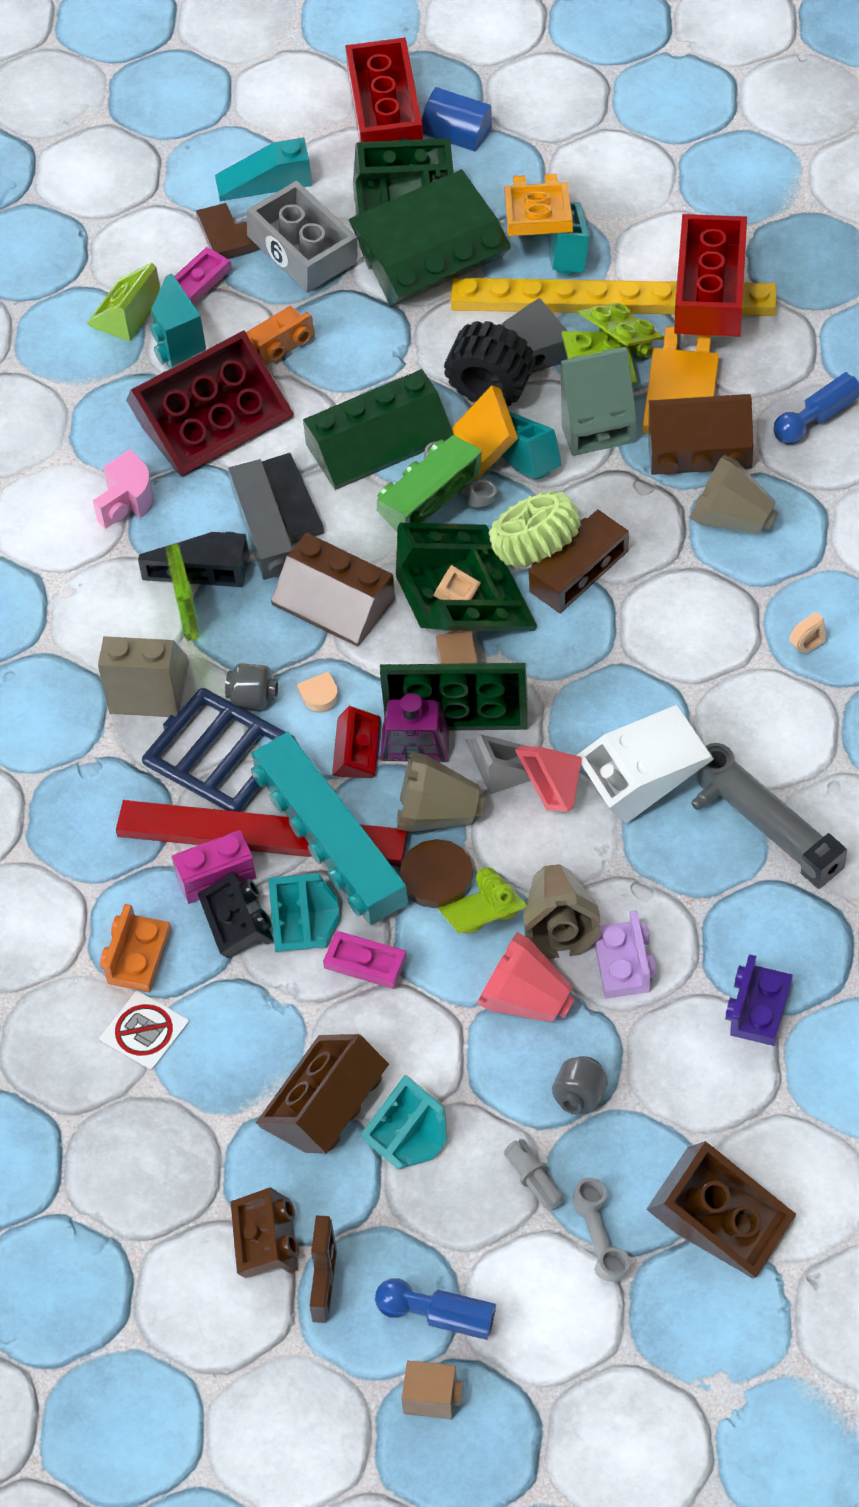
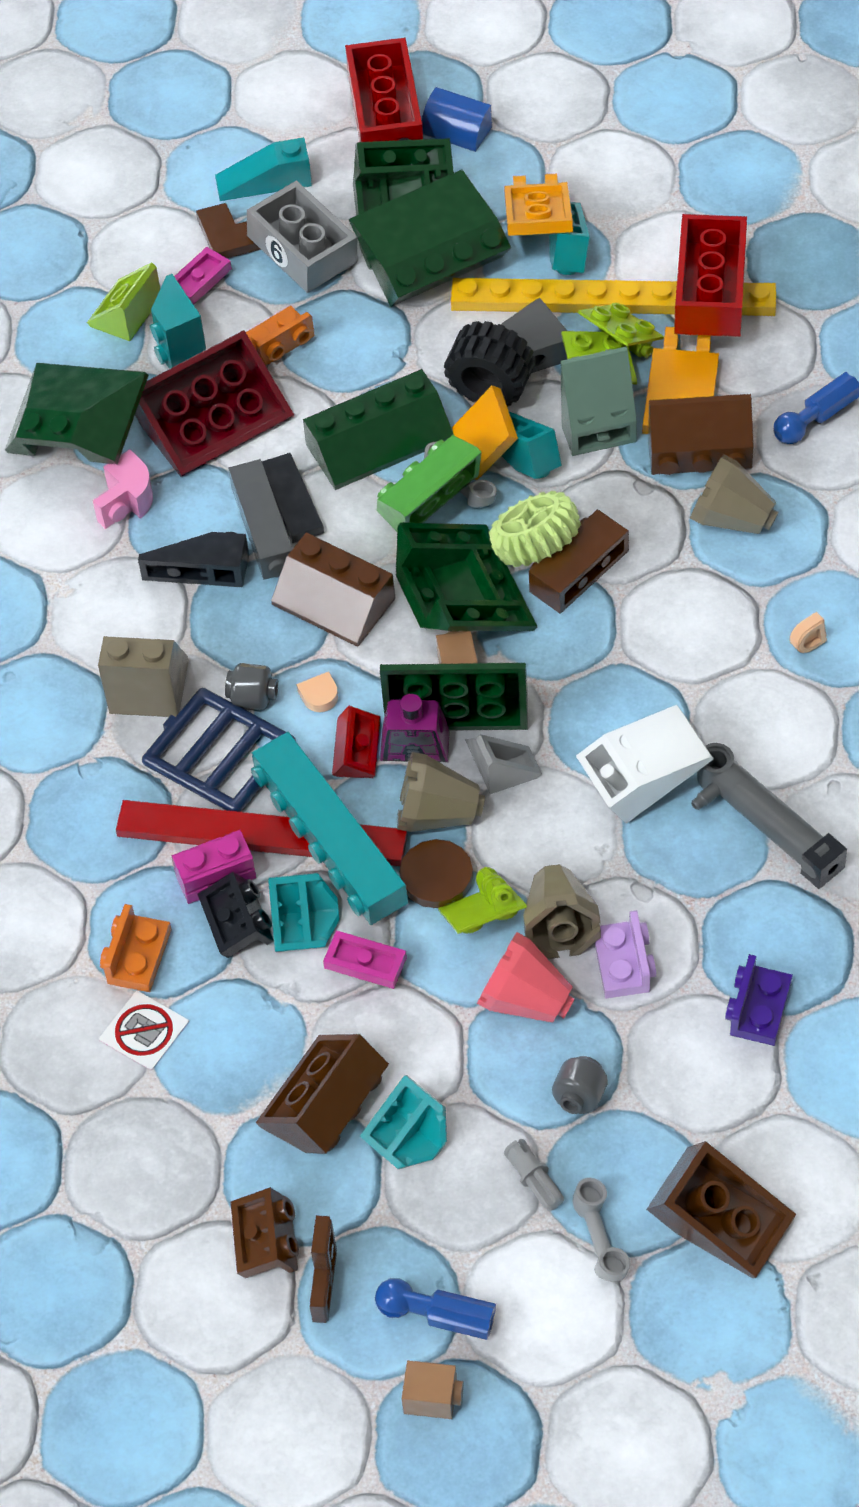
clear neon green tile [165,544,199,641] -> none
light nougat tile [433,565,481,600] -> none
coral slope [515,746,582,812] -> none
none -> dark green slope [5,363,149,464]

